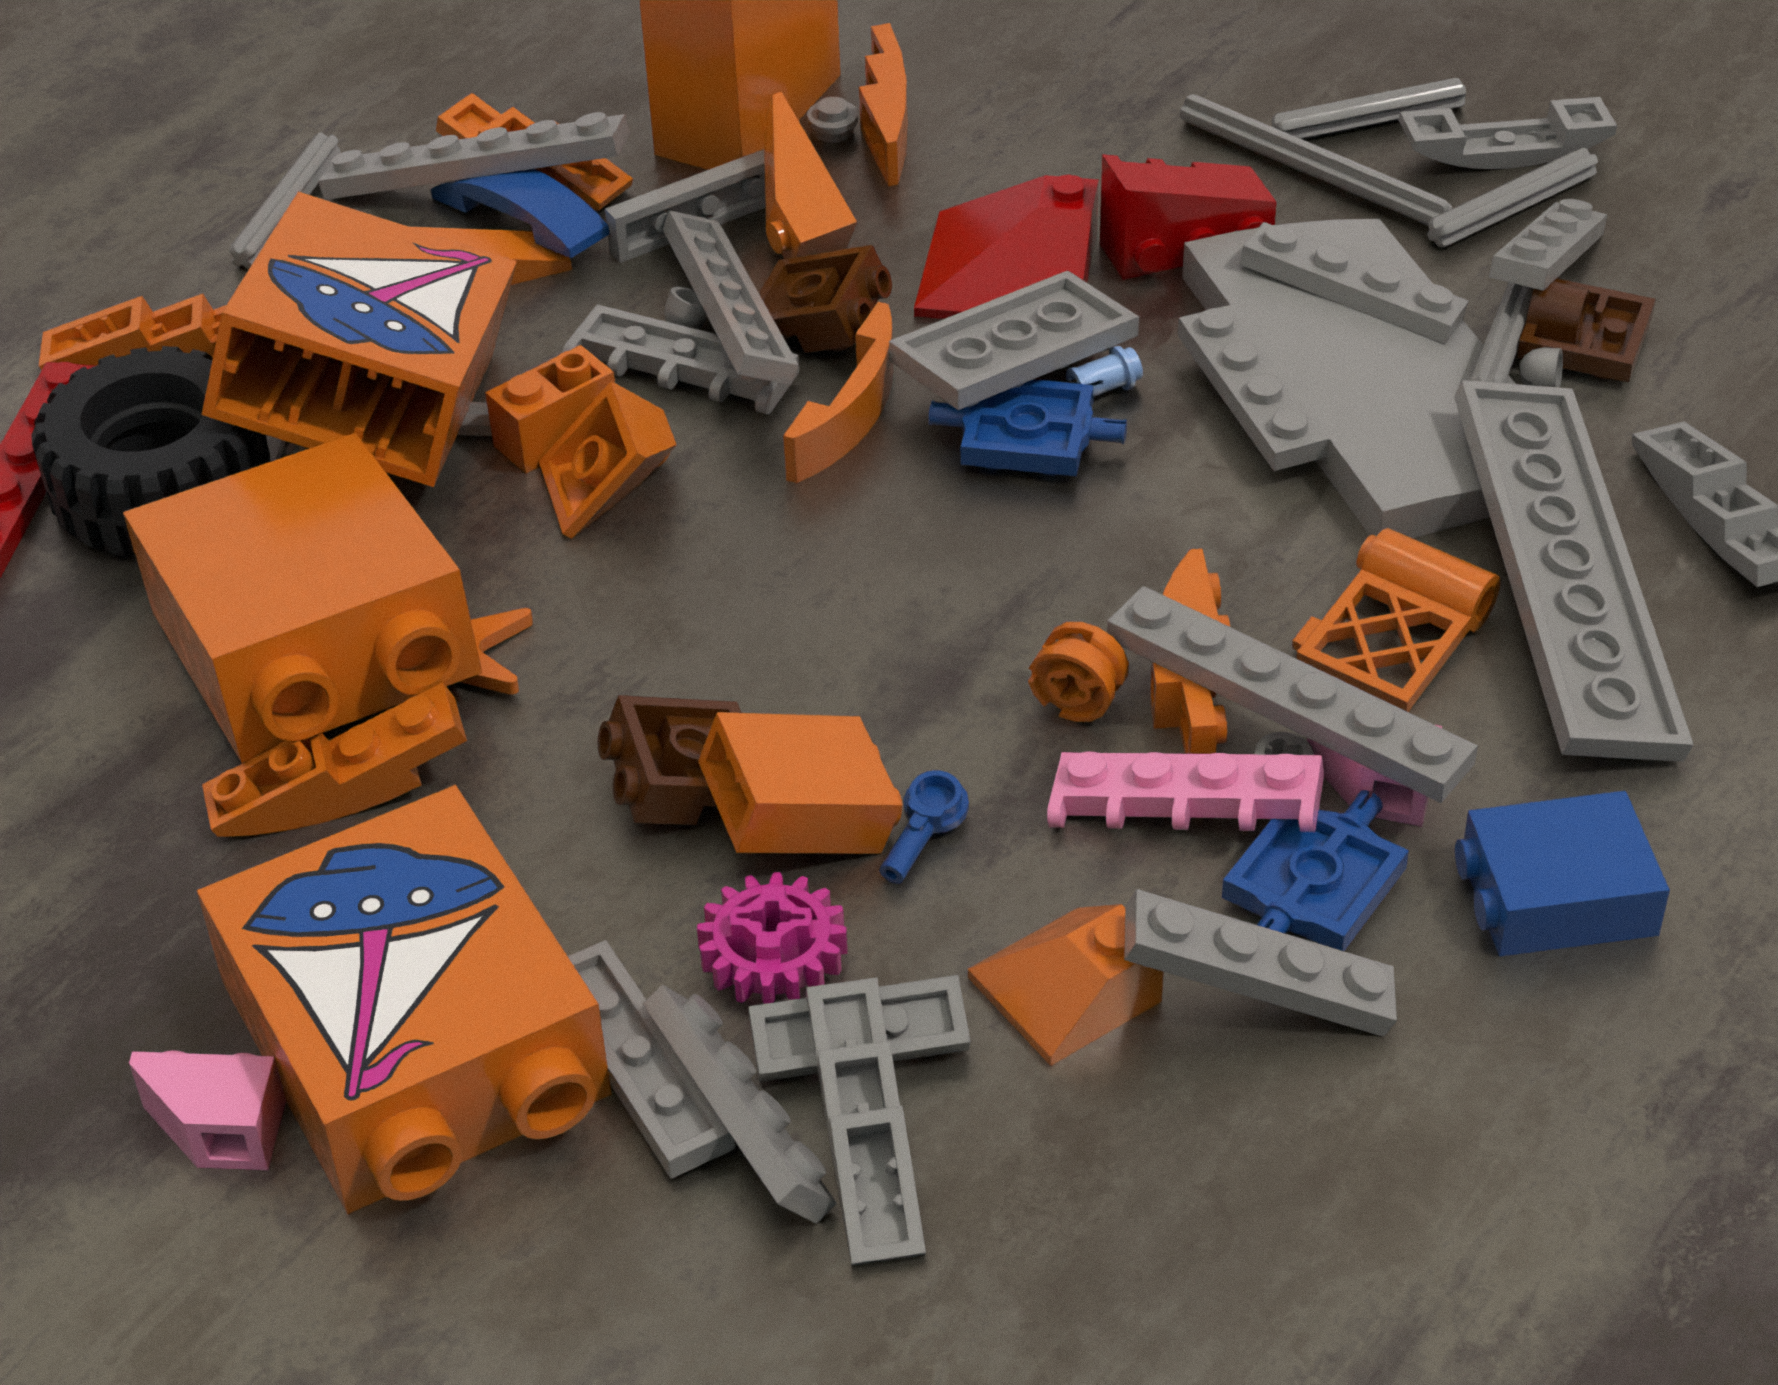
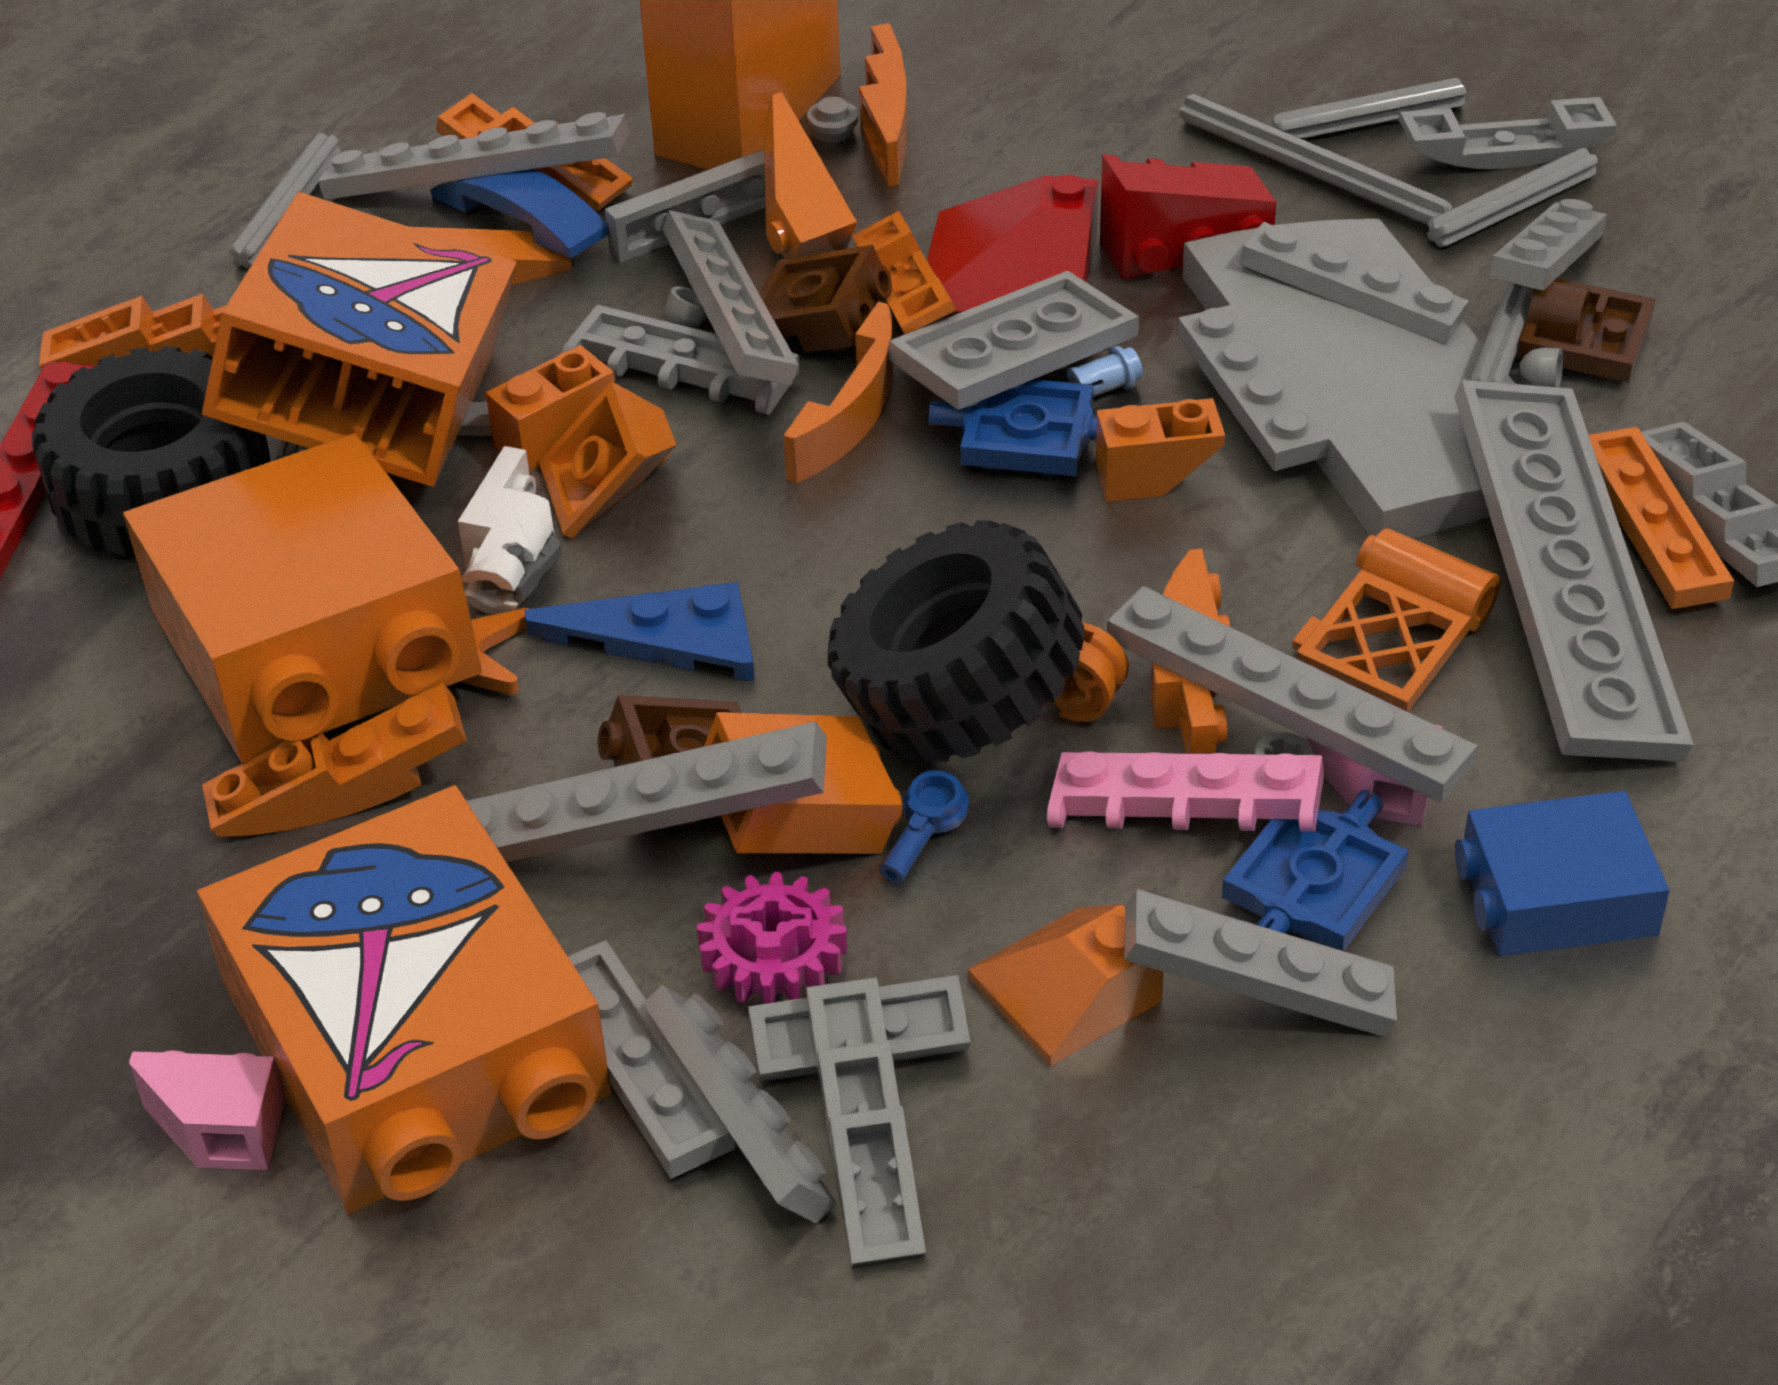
none -> white plate [458,446,562,615]
none -> light grey plate [467,721,827,862]
none -> blue wing [525,582,755,681]
none -> black tyre [827,520,1084,763]
none -> orange slope [852,211,956,335]
none -> orange slope [1095,398,1225,502]
none -> orange plate [1589,427,1734,609]

